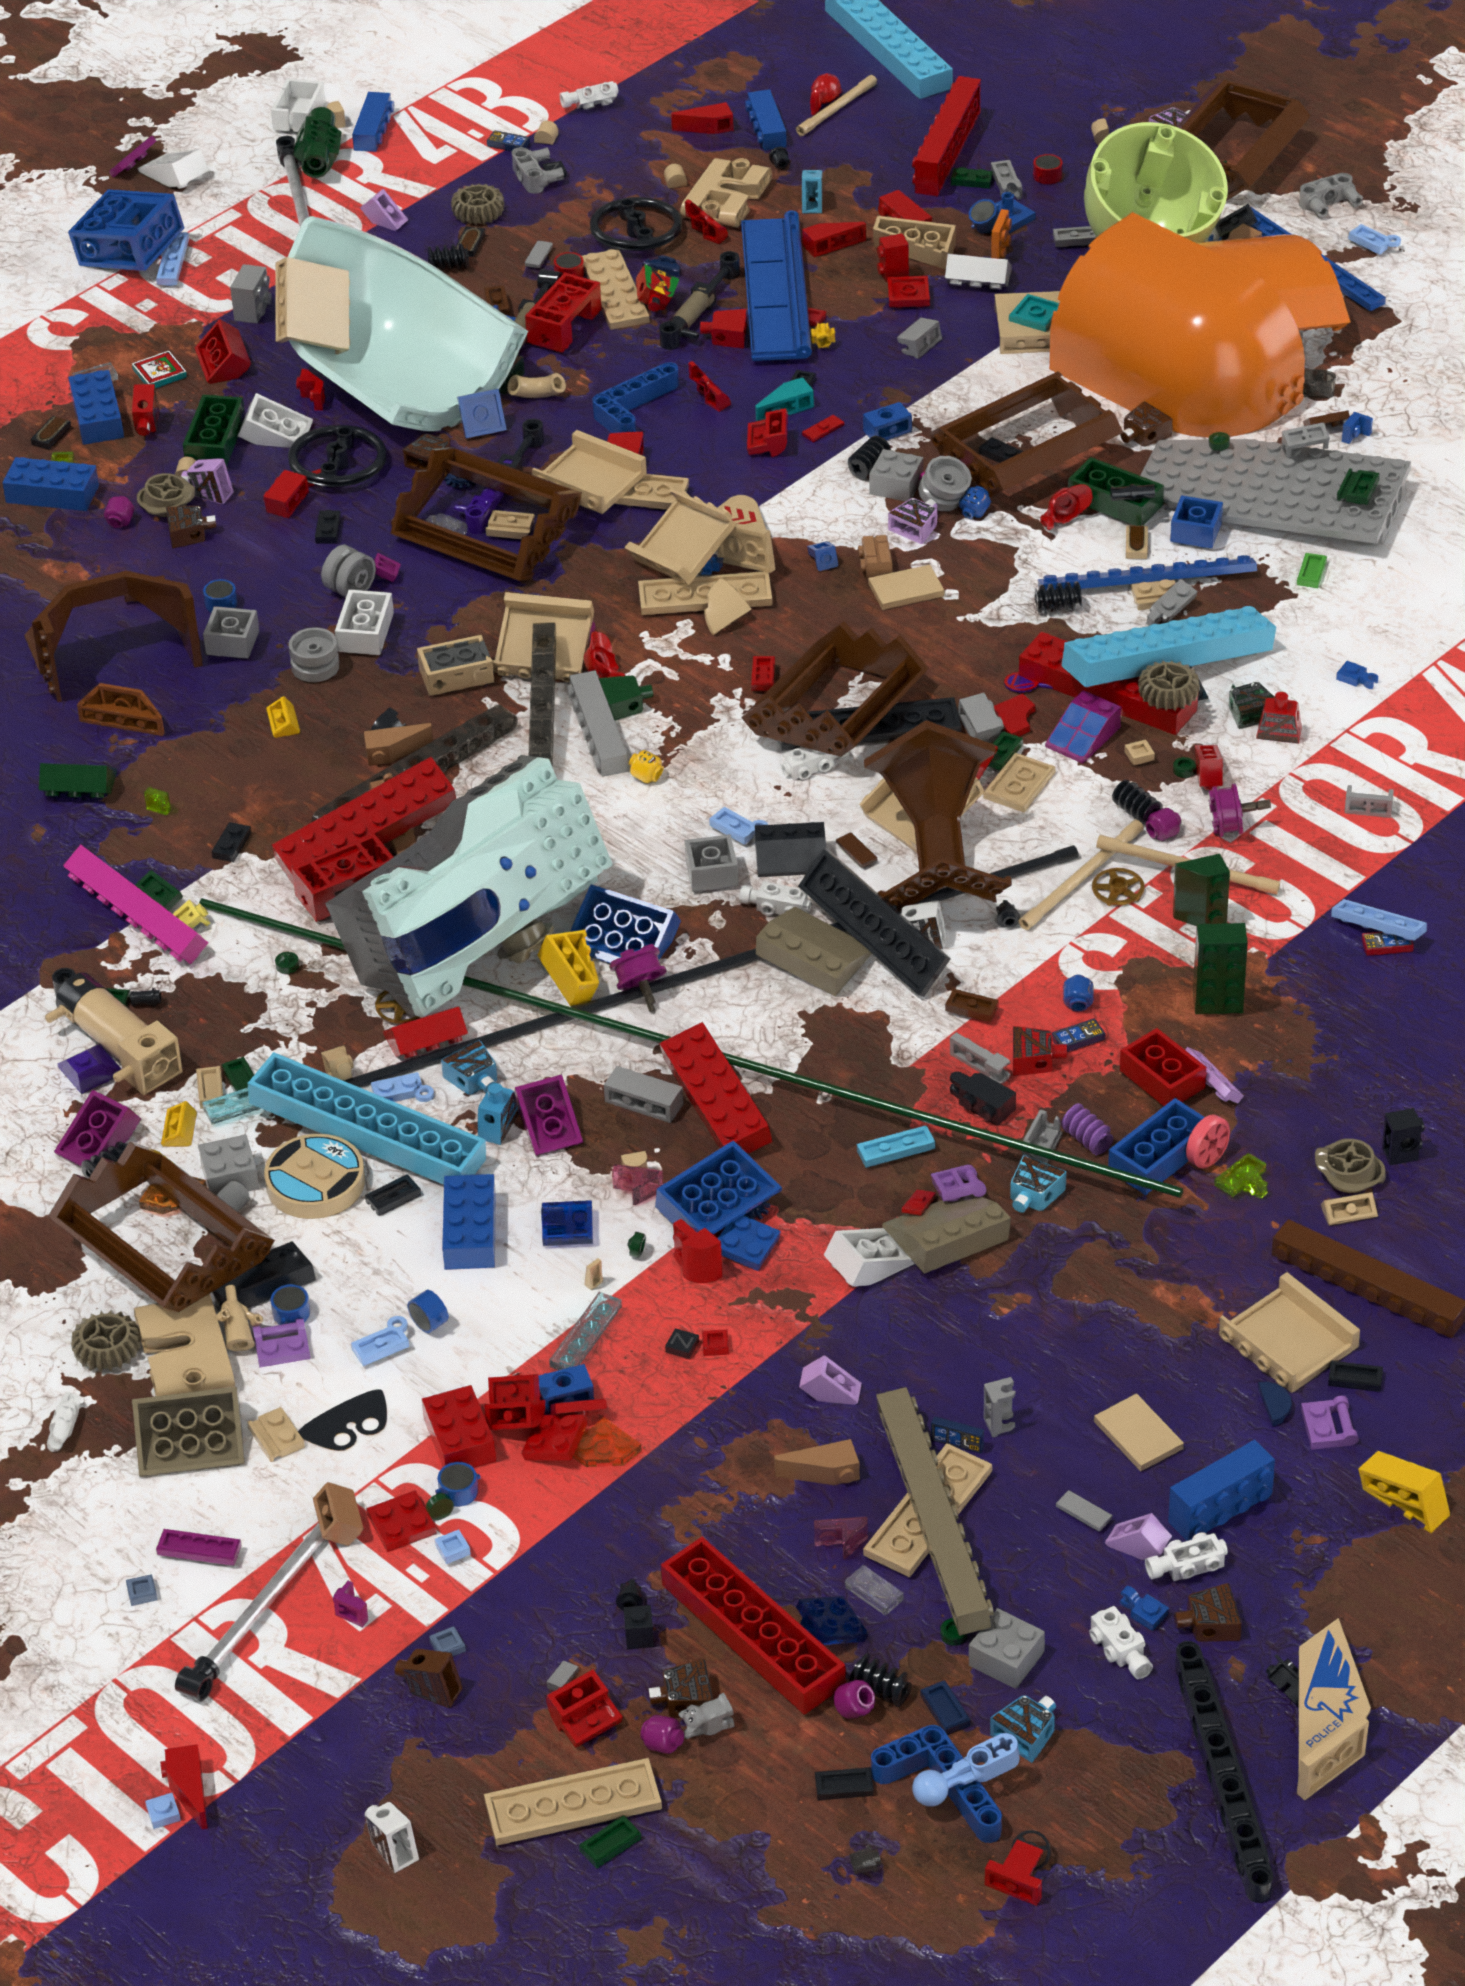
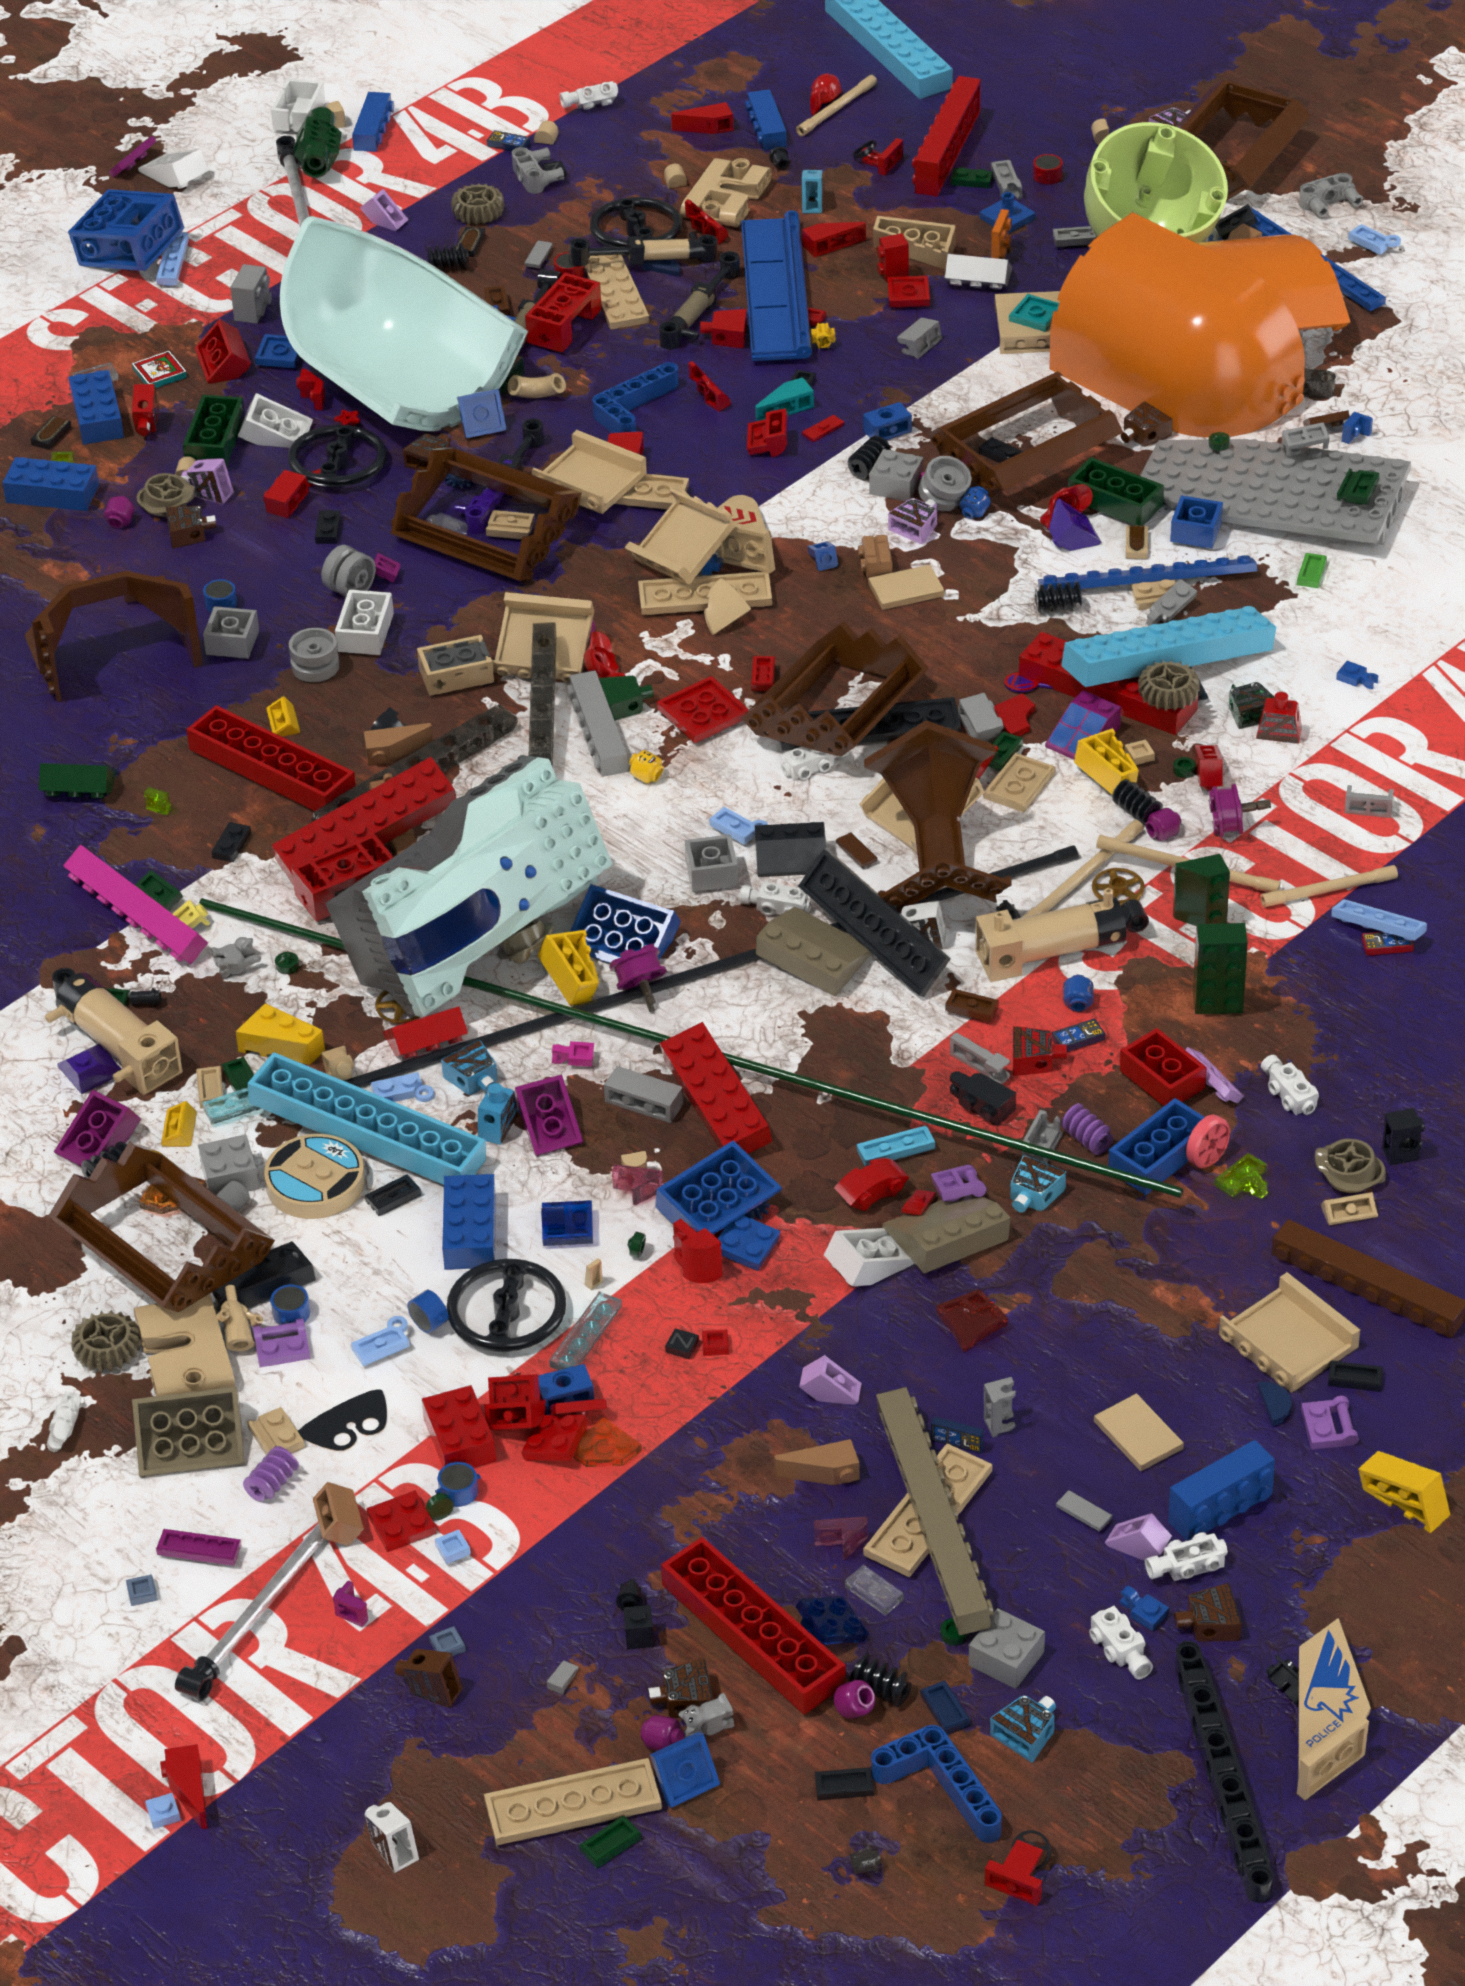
dark orange wedge [77,683,165,736] -> none
tan panel [275,257,350,354] -> none
red brick [546,1669,623,1748] -> none
red torso [636,264,679,312] -> none
red brick [878,189,932,222] -> none
light blue beam [912,1733,1020,1807] -> none
piece [969,199,1000,233] -> none
black pin [1110,484,1155,501] -> none
none -> red brick [186,705,357,815]
none -> light grey animal [211,937,261,979]
none -> yellow wedge [235,1003,325,1065]
none -> medium lavender piece [243,1446,299,1502]
none -> blue plate [255,334,300,368]
none -> red plate [334,409,360,426]
none -> black piece [446,1259,566,1352]
none -> dark pink plate [552,1041,594,1067]
none -> black piece [569,231,718,266]
none -> blue tile [650,1731,720,1808]
none -> red plate [656,676,749,743]
none -> red brick [834,1158,909,1211]
none -> red piece [852,138,903,176]
none -> clear red plate [936,1289,1008,1352]
none -> tan piece [975,888,1149,982]
none -> dark purple slope [1049,499,1101,551]
none -> yellow wedge [1074,728,1139,794]
none -> tan piece [1260,865,1398,908]
none -> white brick [1261,1055,1319,1115]

